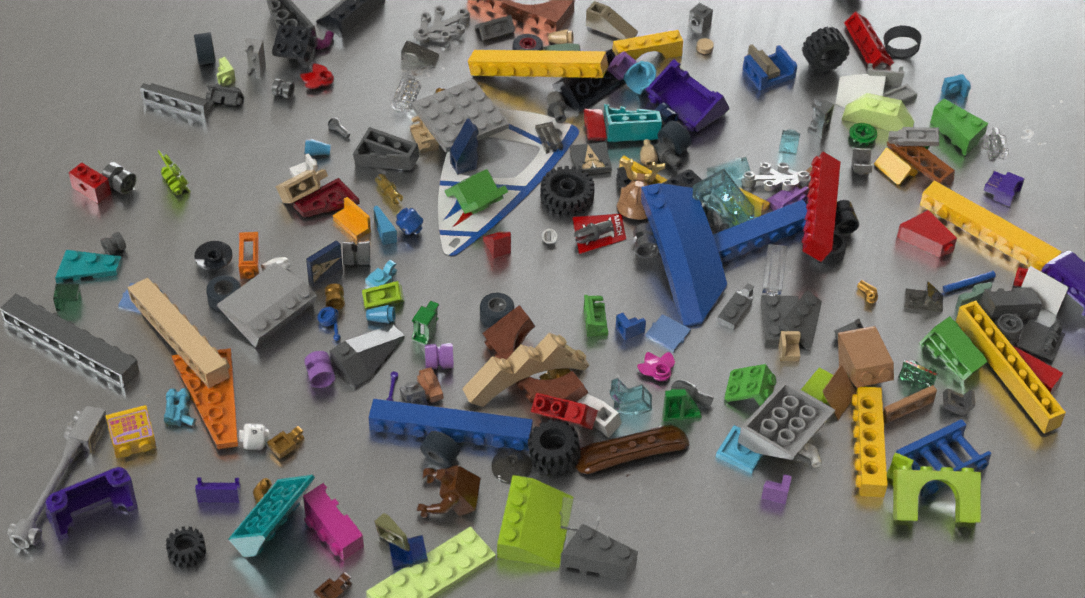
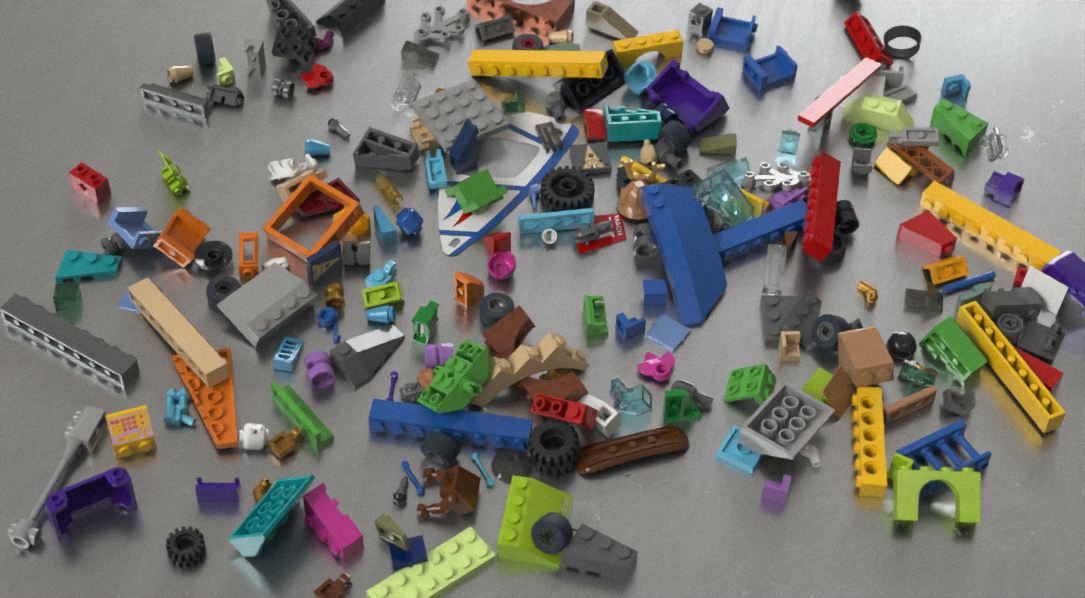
dark grey wheel [102,162,136,195] -> none
medium lavender panel [607,51,637,80] -> none
dark grey hinge [717,283,754,330] -> none
dark tan panel [748,44,780,80] -> none
black tyre [802,27,850,73] -> none
none -> medium blue panel [108,207,162,249]
none -> orange panel [153,207,211,268]
none -> tan cone [167,66,194,83]
none -> orange window [262,174,364,261]
none -> white hinge [268,158,305,180]
none -> bright green fence [271,381,334,450]
none -> dark azure slope [273,337,304,372]
none -> piece [393,476,409,504]
none -> blue hinge [401,461,425,494]
none -> bright green slope [417,339,488,413]
none -> medium azure hinge [425,149,448,189]
none -> orange slope [454,272,484,309]
none -> medium azure hinge [471,452,495,487]
none -> dark pink hair [487,251,516,280]
none -> clear green panel [502,89,525,115]
none -> medium azure fence [518,208,594,235]
none -> medium blue hand [529,184,541,209]
none -> black wheel [531,512,573,554]
none -> blue panel [643,279,668,307]
none -> olive slope [700,134,737,155]
none -> blue panel [708,7,758,50]
none -> reddish brown slope [782,231,798,258]
none -> tile [797,57,881,128]
none -> black wheel [812,314,850,350]
none -> black hair [886,331,917,360]
none -> light orange panel [922,255,969,284]

